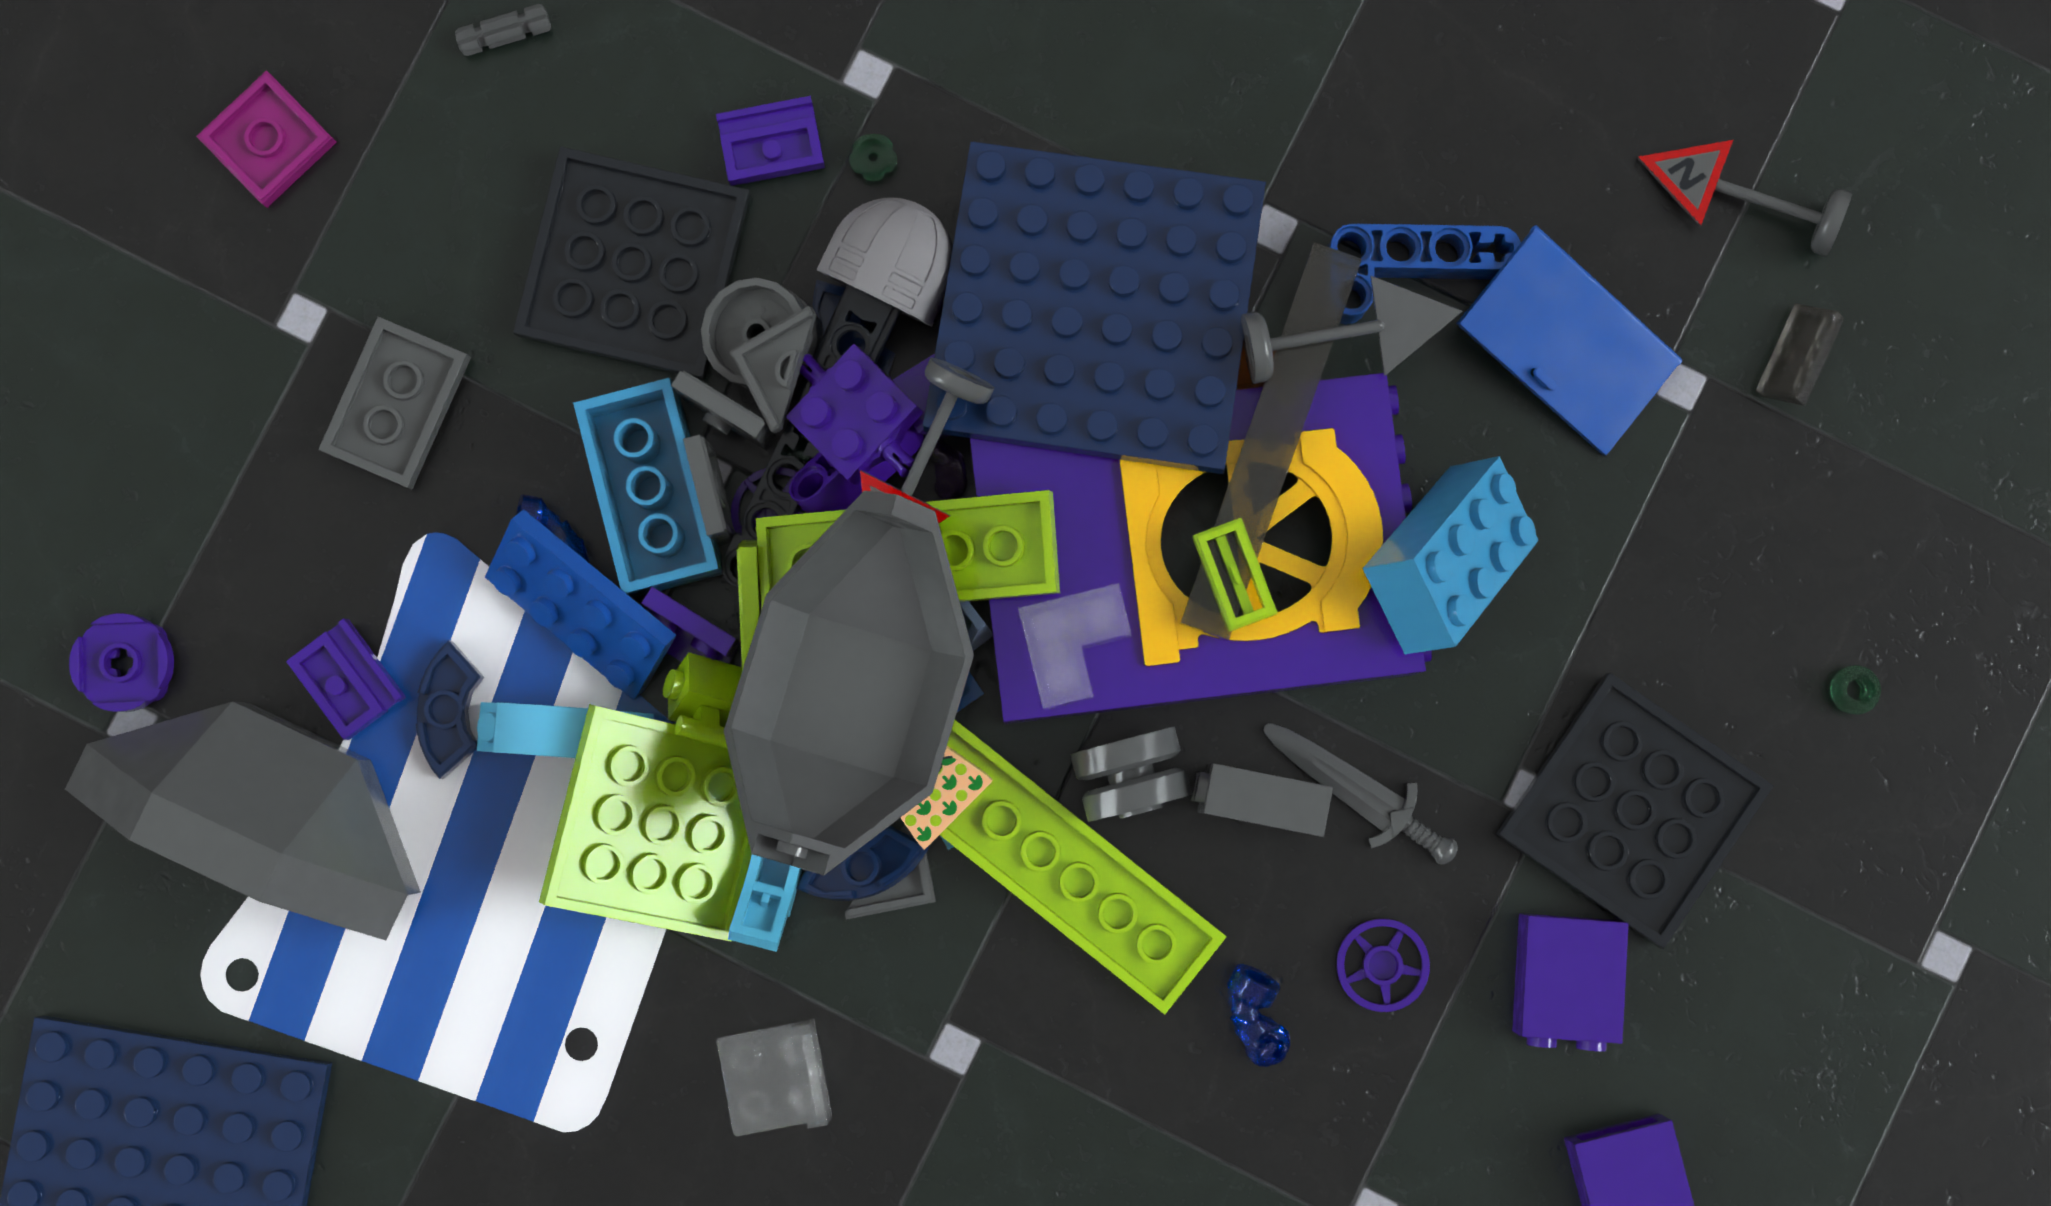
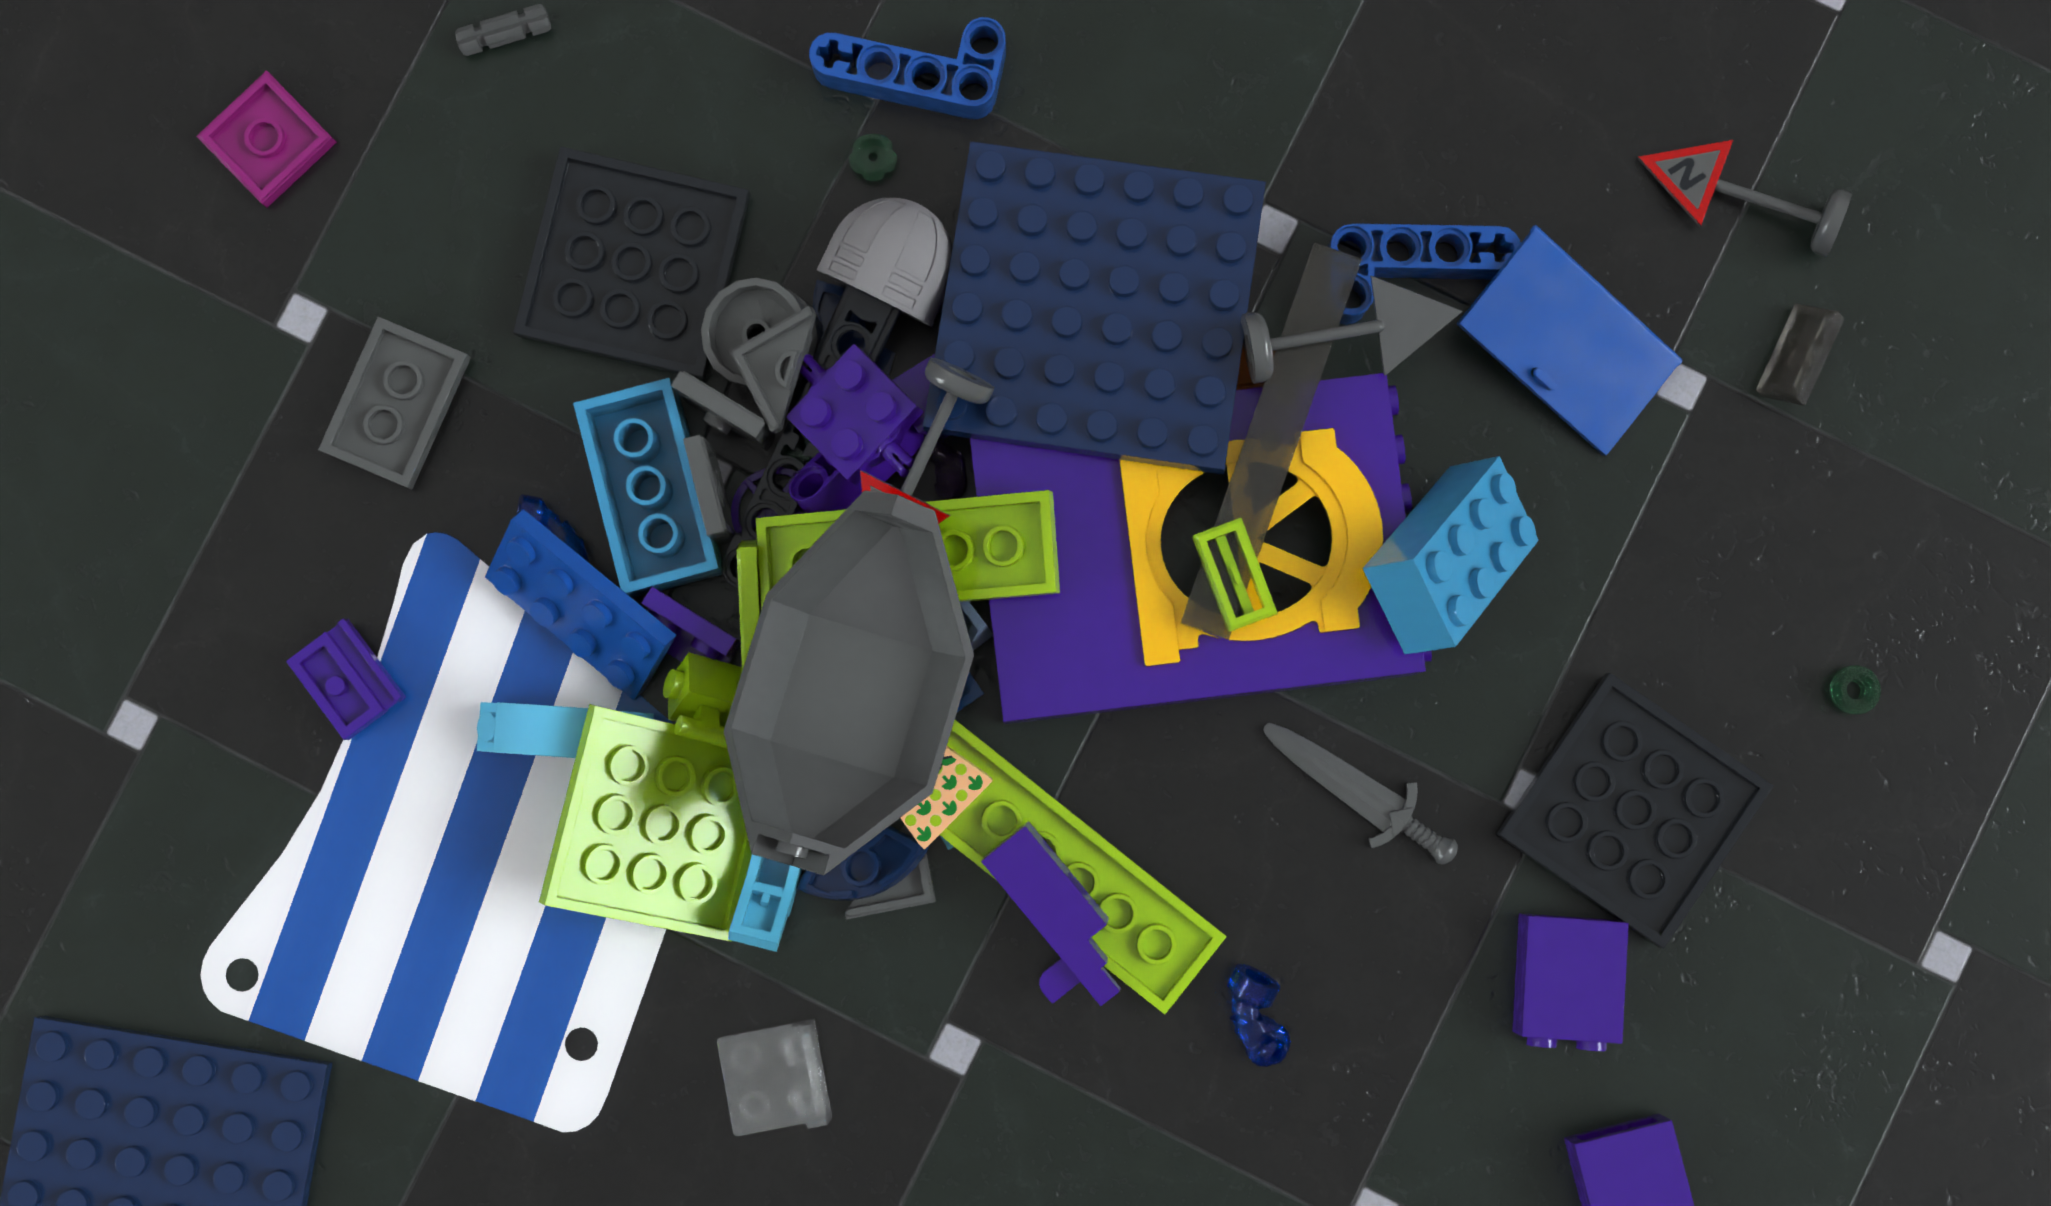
dark grey panel [65,701,421,941] -> none
dark purple plate [69,613,174,712] -> none
dark blue tile [416,640,485,779] -> none
dark purple plate [716,95,825,186] -> none
clear brick [1018,583,1132,710] -> none
dark grey wheel [1070,726,1193,822] -> none
dark grey brick [1191,763,1333,837] -> none
dark purple wheel [1336,918,1430,1012] -> none
none -> blue beam [809,17,1006,119]
none -> dark purple piece [981,821,1121,1006]

